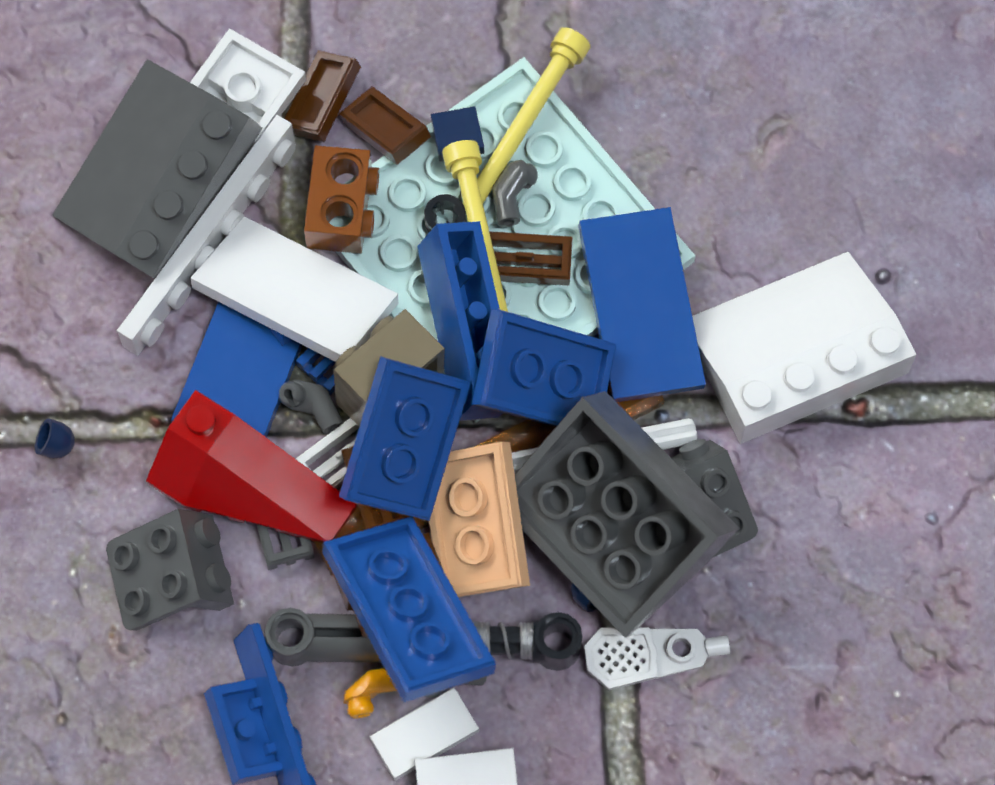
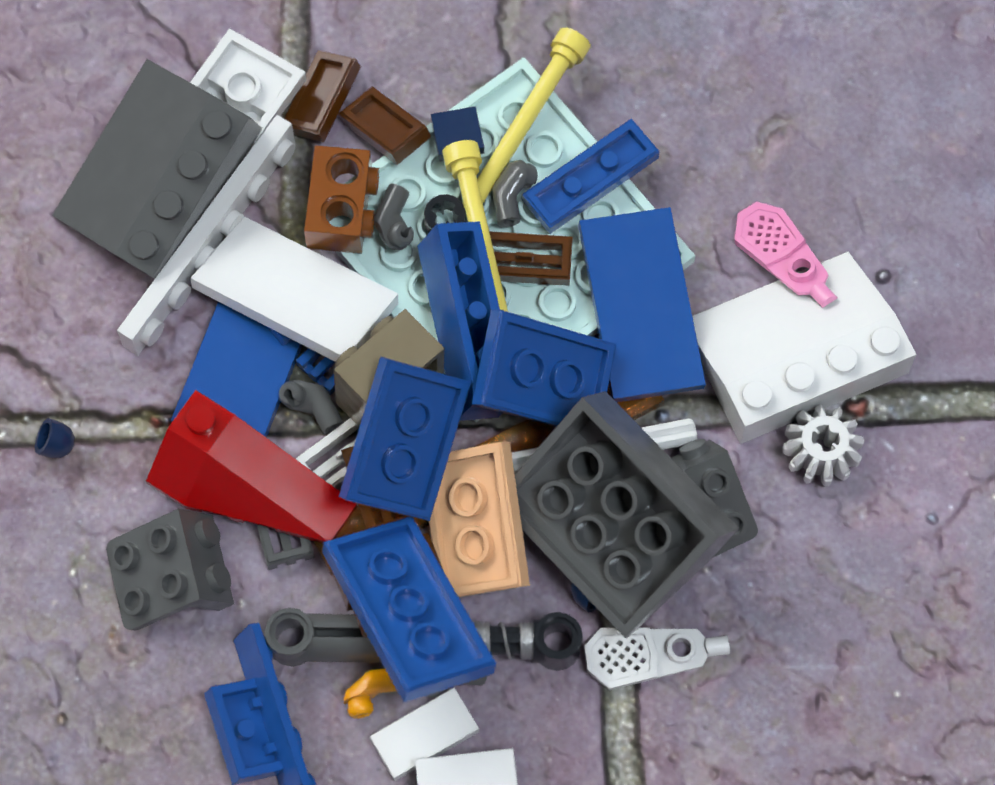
none -> dark grey arm [374,184,414,250]
none -> blue tile [522,118,660,234]
none -> bright pink piece [734,201,837,308]
none -> white gear [782,404,864,487]

